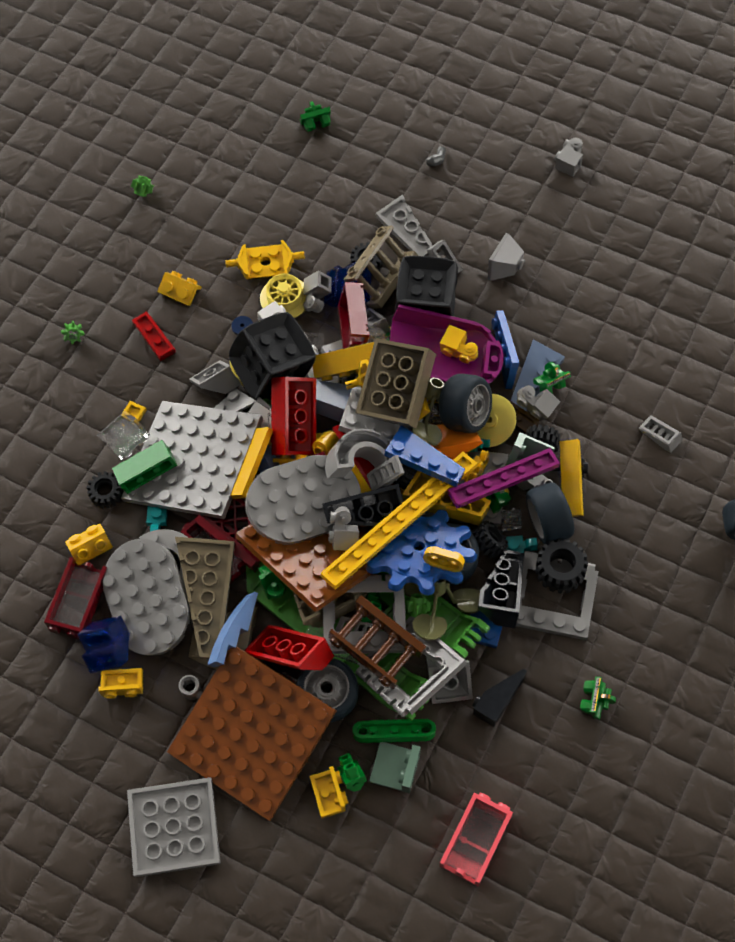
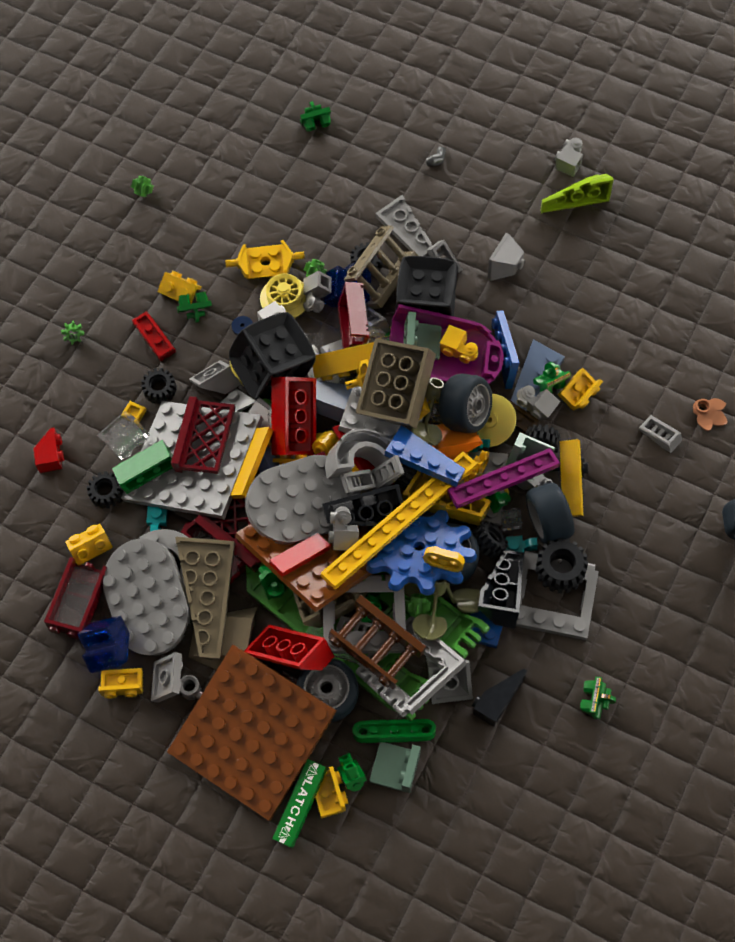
light grey plate [127,777,221,877] -> none
medium blue slope [207,592,258,668] -> none
clear door [440,793,513,887] -> none
none -> red slope [33,428,64,473]
none -> black tyre [141,368,177,404]
none -> light grey plate [151,652,183,703]
none -> dark red fence [171,396,236,474]
none -> green hips [177,292,212,323]
none -> tile [269,533,330,577]
none -> green tile [272,759,328,848]
none -> bright green gear [303,259,327,277]
none -> light grey slope [340,469,376,494]
none -> sand green bracket [403,312,442,360]
none -> lime wedge [541,174,614,213]
none -> yellow bracket [558,368,603,410]
none -> nougat plate [693,398,728,431]

